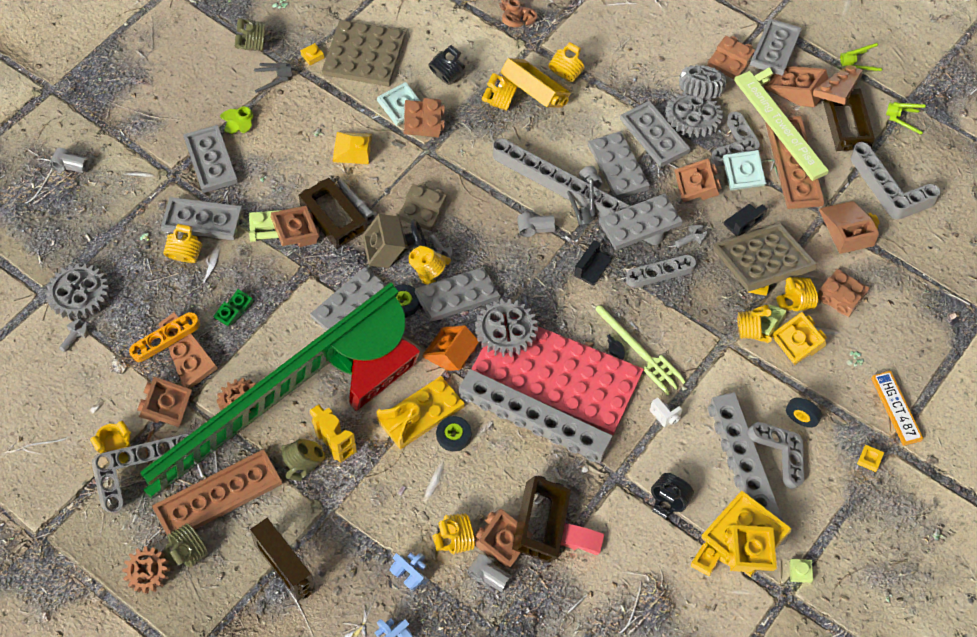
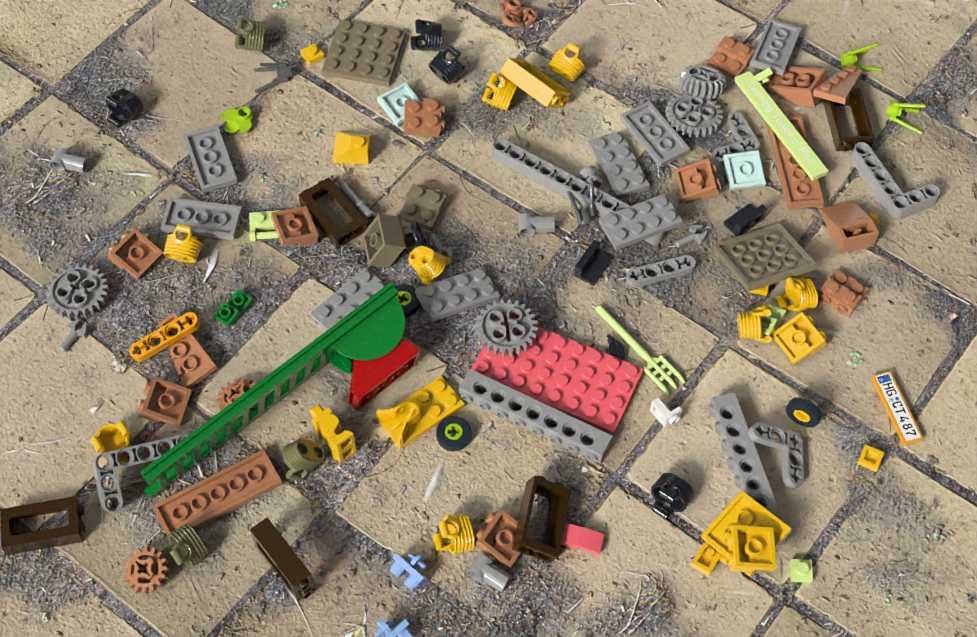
orange slope [422,326,479,371] -> none
none -> dark brown piece [0,496,86,555]
none -> black piece [106,88,143,128]
none -> nougat plate [108,228,163,280]
none -> black piece [410,19,443,52]

